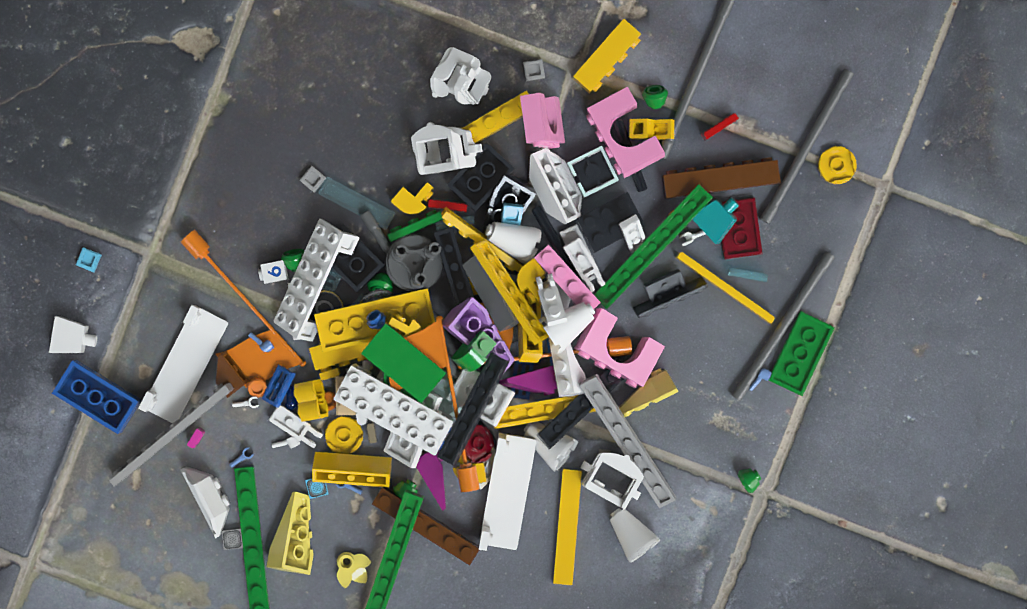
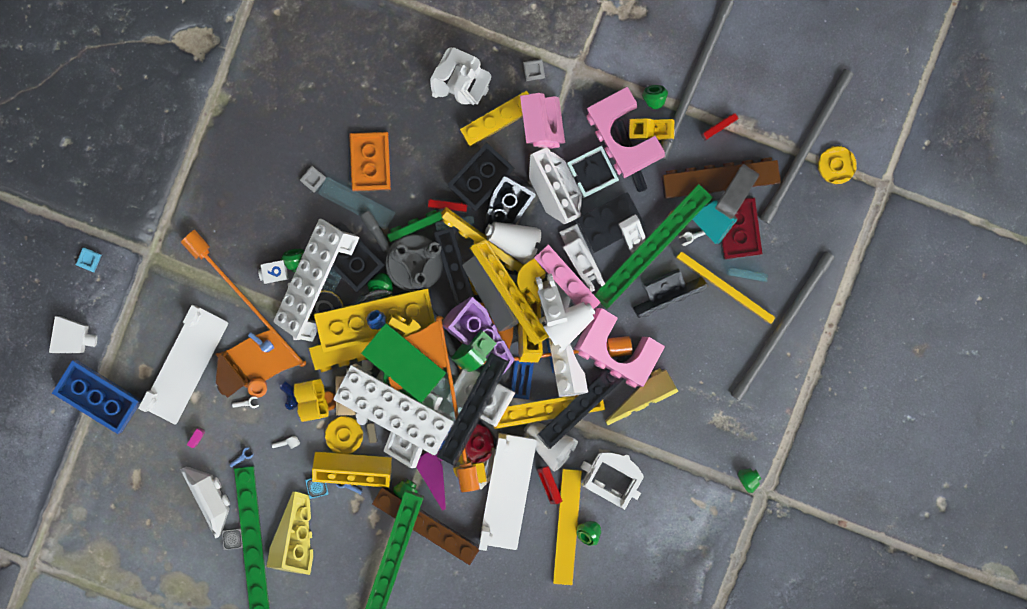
light grey plate [109,383,234,486] -> none
blue tile [262,365,296,408] -> none
white hinge [269,405,323,448] -> none
yellow tile [319,367,341,381] -> none
light yellow plate [337,552,371,588] -> none
yellow brick [391,182,434,215] -> none
white animal [411,122,482,175] -> none
magenta slope [499,365,557,396] -> none
medium azure tile [501,203,524,225] -> none
black axle [532,206,577,272] -> none
yellow brick [572,19,641,94] -> none
light grey plate [579,374,676,508] -> none
white cone [610,508,660,563] -> none
medium blue hand [749,368,771,391] -> none
green tile [768,311,835,396] -> none
none -> orange tile [350,132,391,191]
none -> red tile [537,466,563,504]
none -> green cone [577,521,601,546]
none -> flat silver beam [715,164,759,219]

